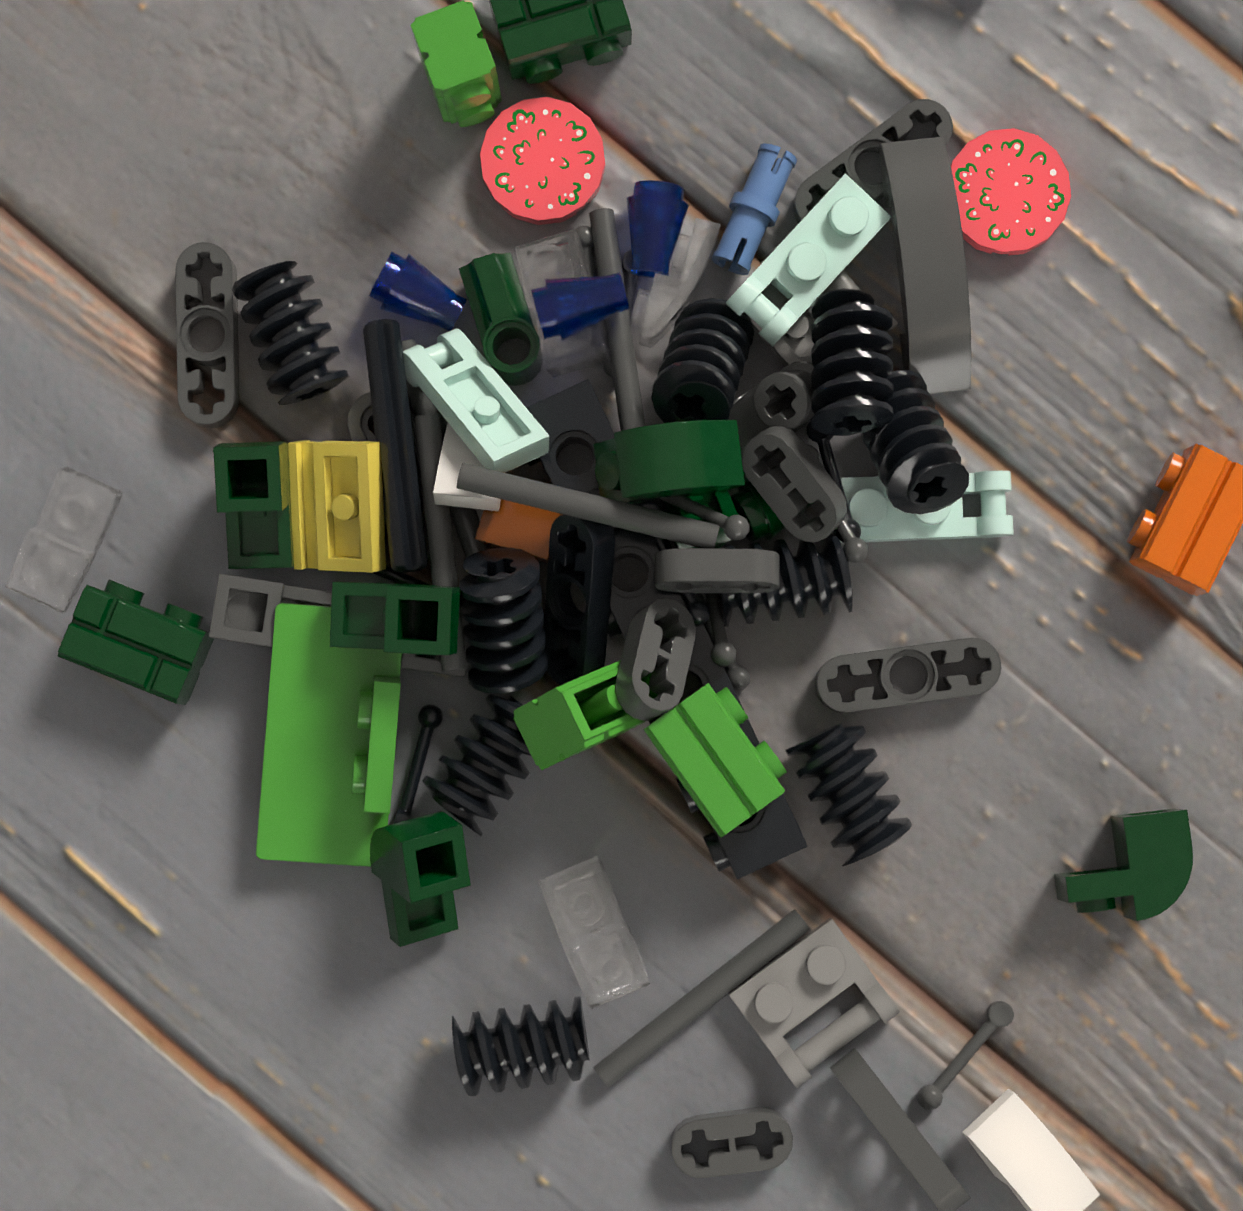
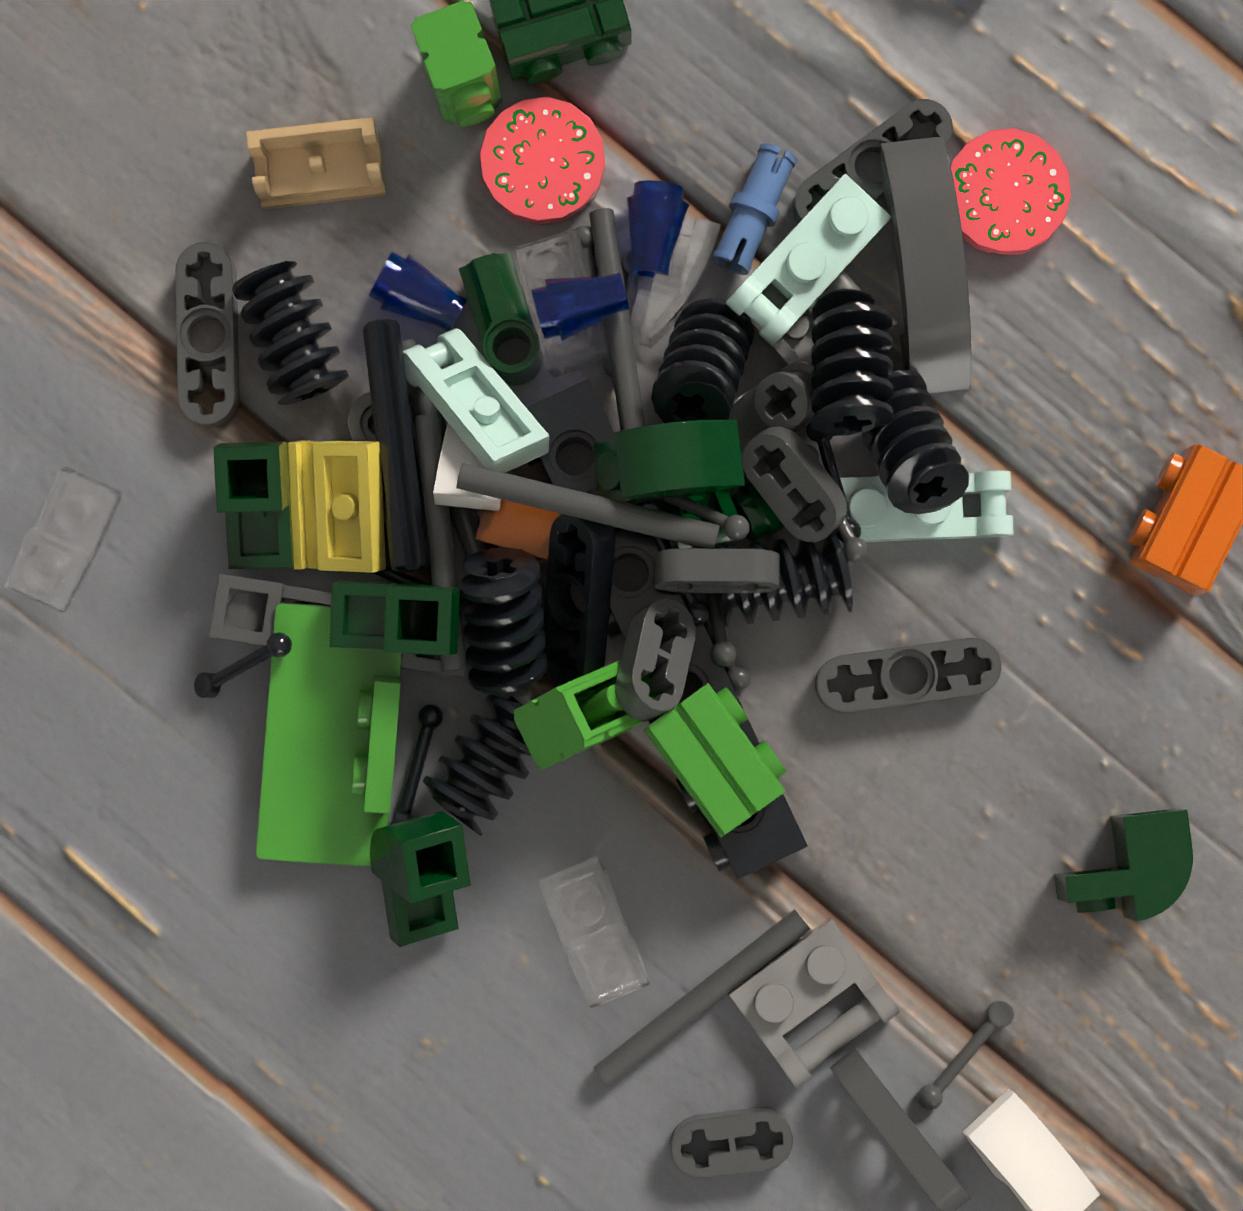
dark green brick [58,579,214,705] -> none
black piece [452,996,590,1096] -> none
black piece [785,723,912,866] -> none
none -> black hinge [194,632,292,698]
none -> tan hinge [246,117,387,210]

